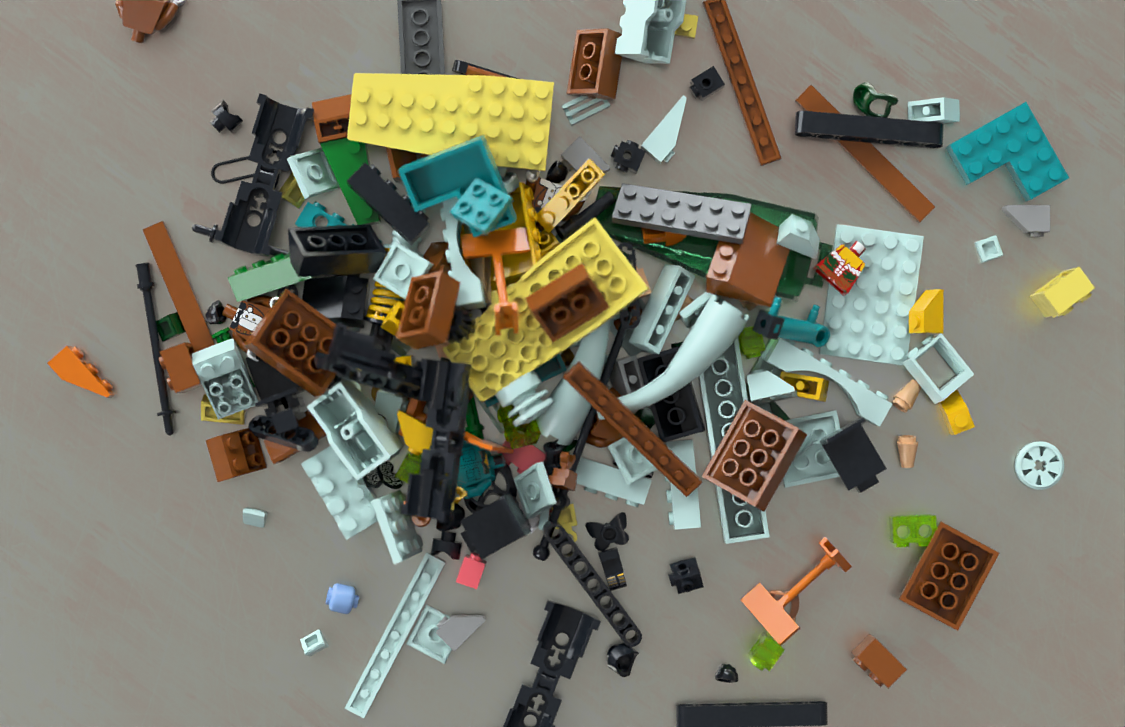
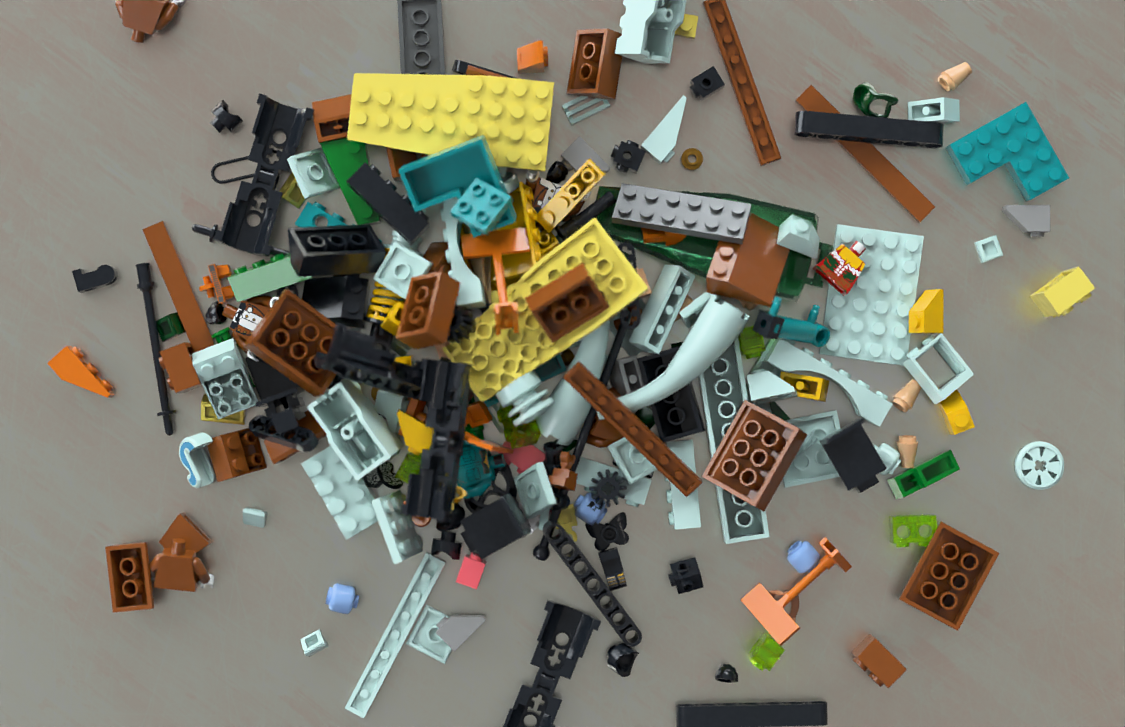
none -> black leg [72,265,118,293]
none -> dark orange slope [105,542,154,613]
none -> dark orange torso [149,538,214,592]
none -> dark orange torso [159,513,212,554]
none -> light aqua animal [179,433,215,488]
none -> orange hips [199,264,235,304]
none -> orange plate [465,401,493,428]
none -> orange slope [517,40,548,74]
none -> light blue head [573,492,607,525]
none -> black gear [589,469,627,507]
none -> pearl gold plate [681,148,703,170]
none -> light blue head [787,541,820,573]
none -> light aqua head [874,443,901,475]
none -> green slope [887,450,960,499]
none -> light nougat cone [938,62,972,91]

